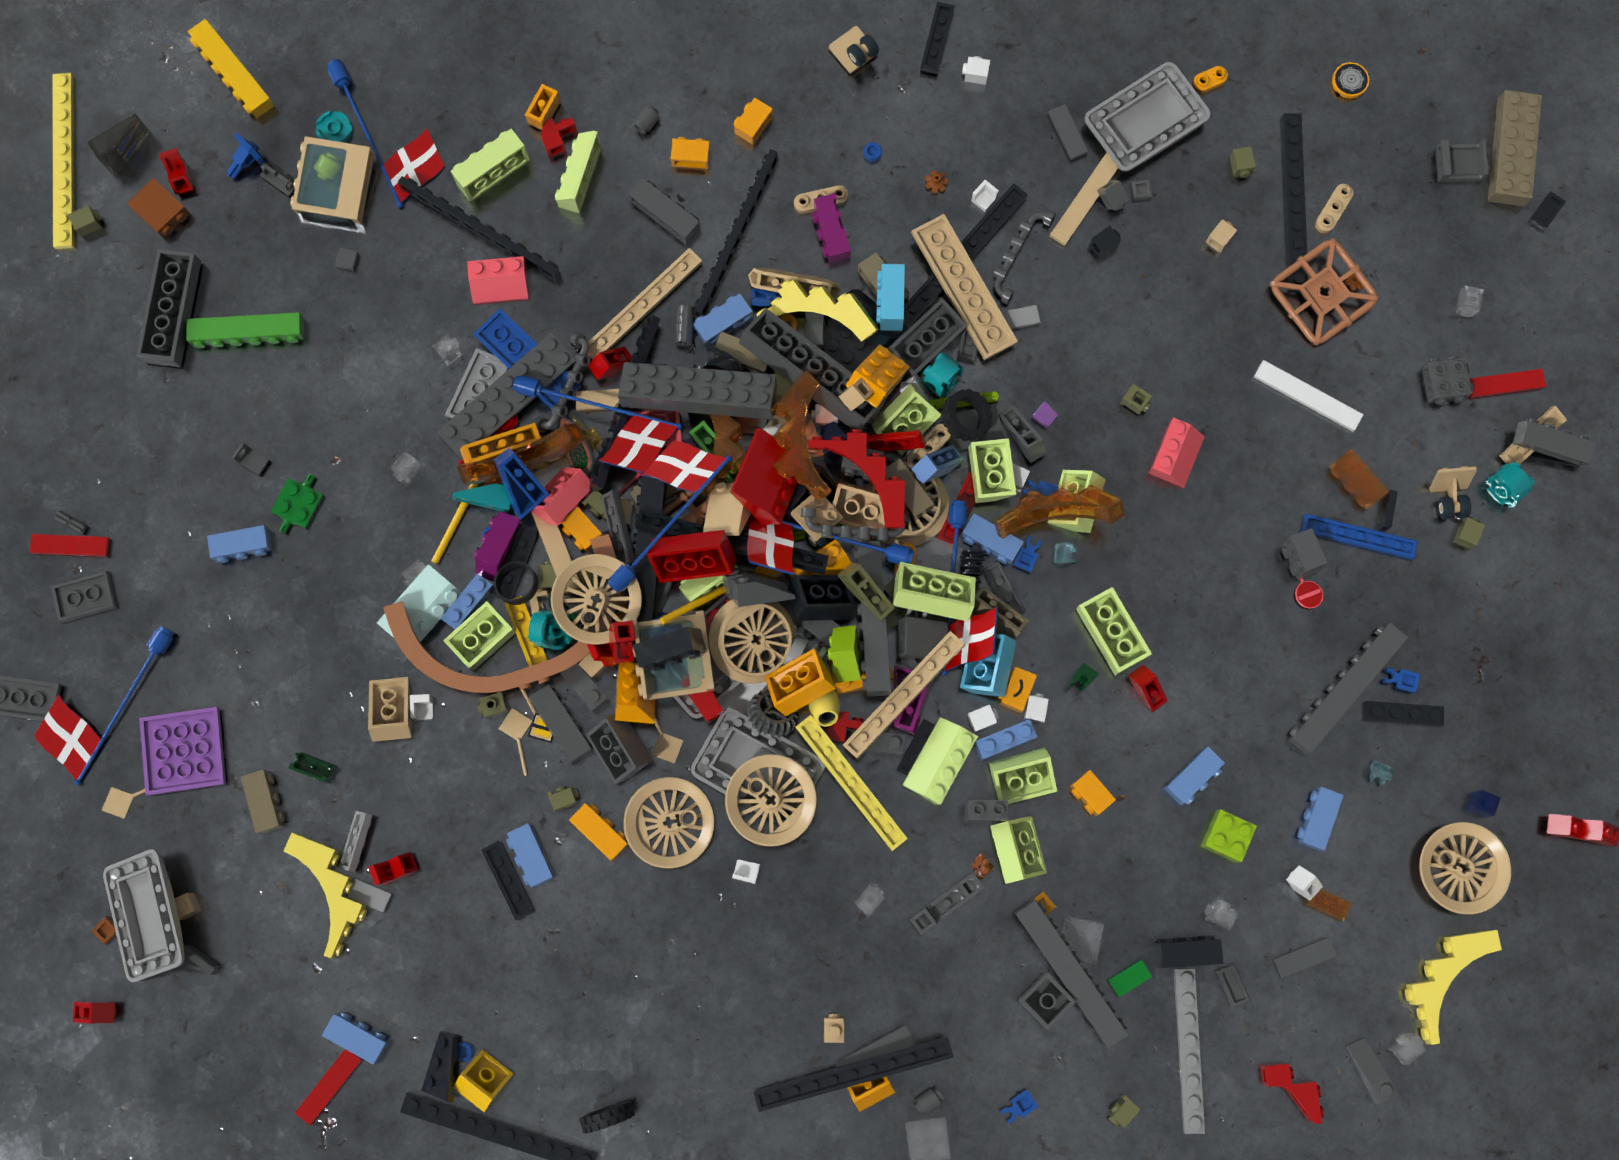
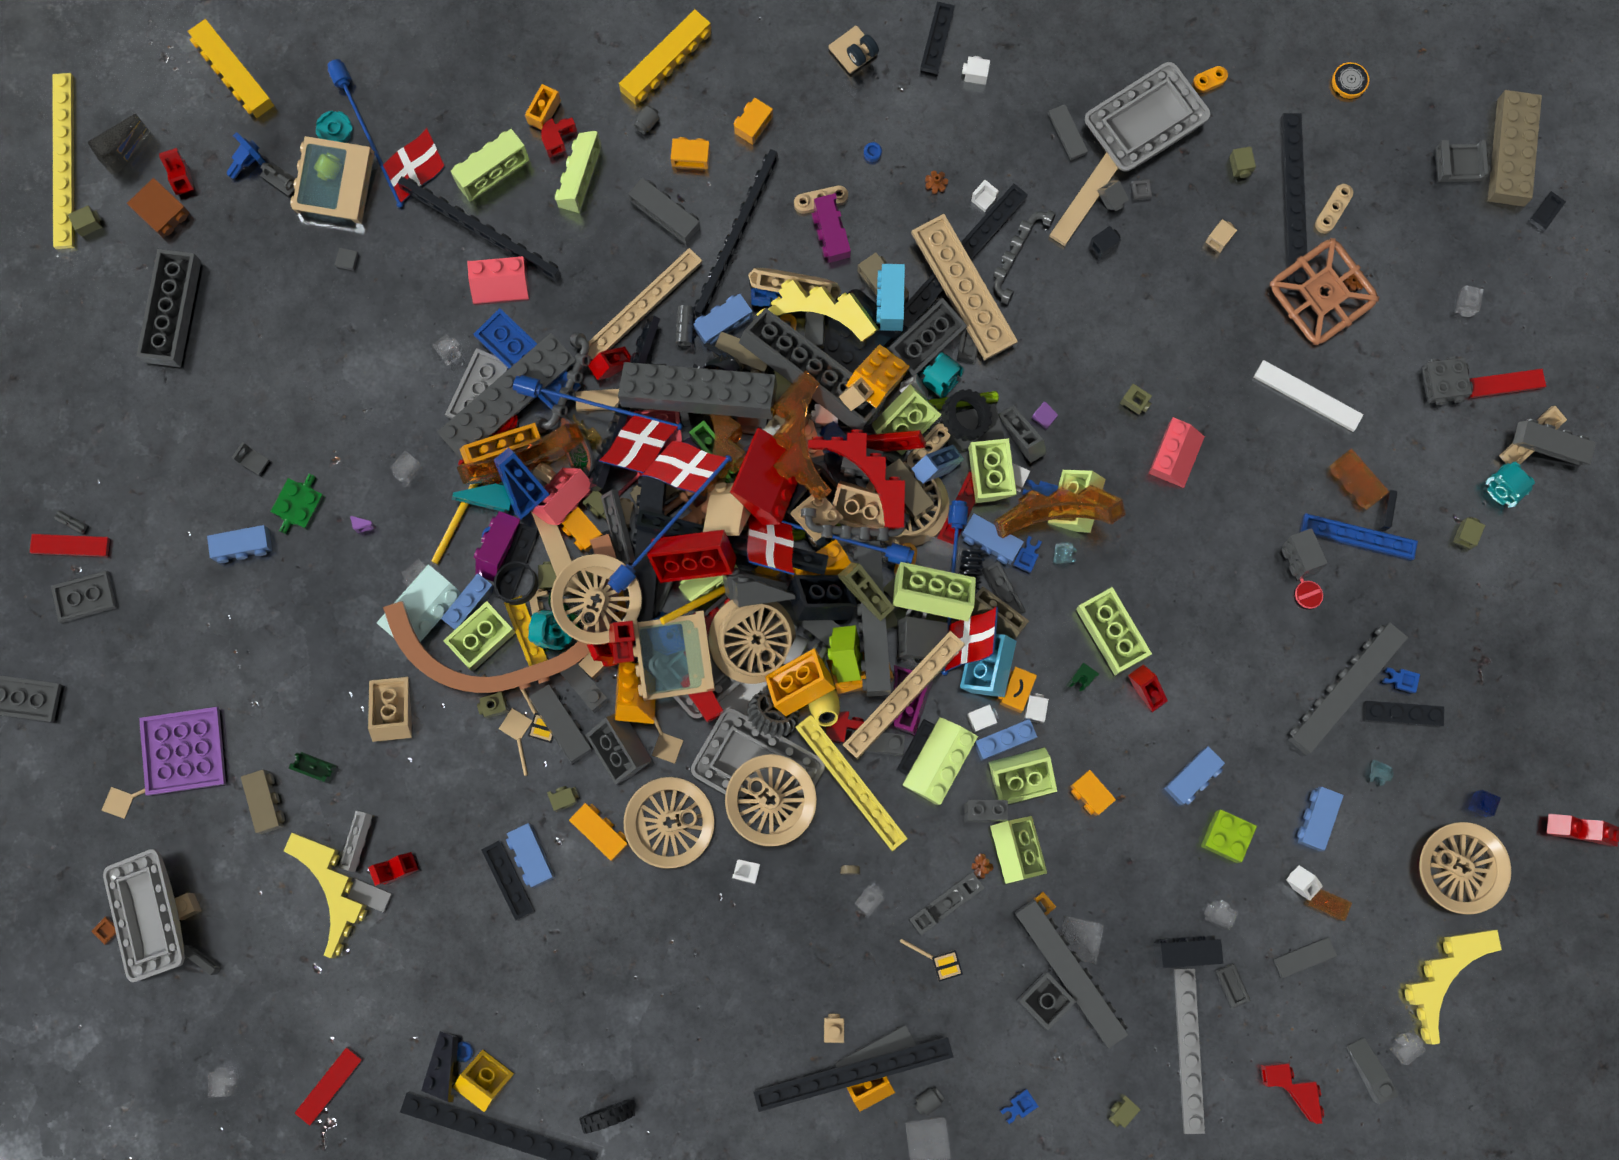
flag [34,626,174,785] -> none
red slope [73,1002,116,1024] -> none
bright green brick [186,312,304,348] -> none
medium blue brick [322,1012,390,1065] -> none
white panel [410,694,434,721] -> none
black brick [633,627,707,672] -> none
light grey tile [1001,305,1040,330] -> none
green tile [1107,959,1152,998] -> none
tan plate [1429,466,1477,519] -> none
none -> clear brick [208,1067,237,1097]
none -> medium lavender slope [350,516,376,533]
none -> tan plate [532,463,556,484]
none -> yellow brick [619,9,711,105]
none -> dark tan tile [840,865,860,875]
none -> piece [900,939,963,982]

